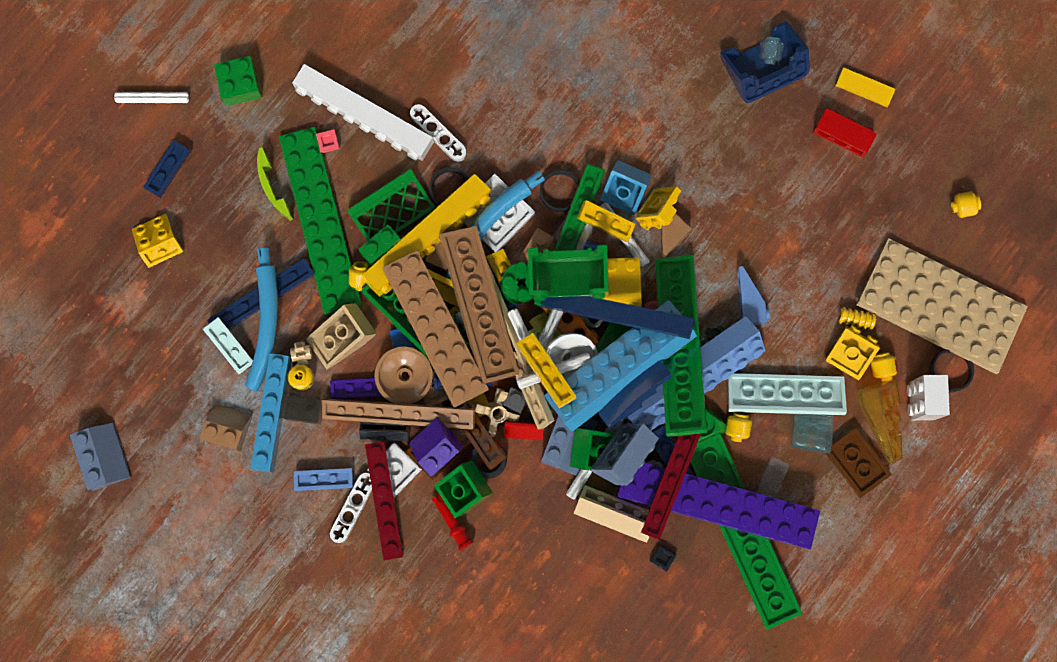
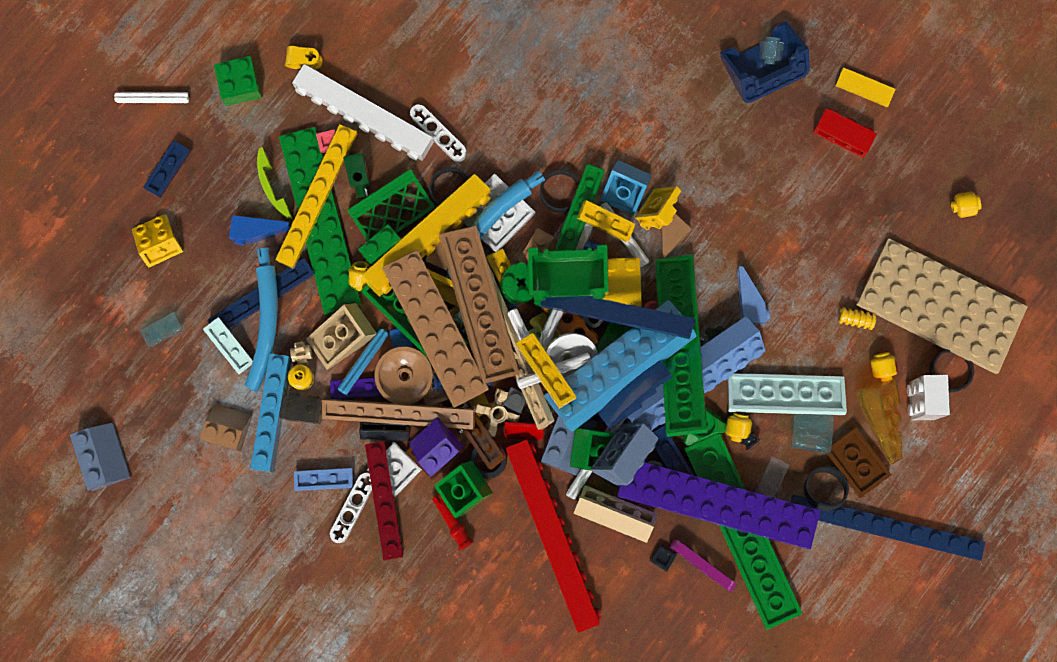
dark red plate [640,433,701,540] -> none
yellow plate [825,325,880,380] -> none
none -> clear light blue plate [140,312,184,348]
none -> blue slope [229,215,291,246]
none -> yellow plate [275,124,358,269]
none -> yellow piece [285,46,323,70]
none -> dark azure axle [338,328,388,394]
none -> dark green torso [343,153,371,199]
none -> red brick [506,440,602,633]
none -> magenta beam [669,539,737,593]
none -> black bush [741,433,760,451]
none -> dark blue plate [791,495,985,561]
none -> black tyre [804,466,849,511]

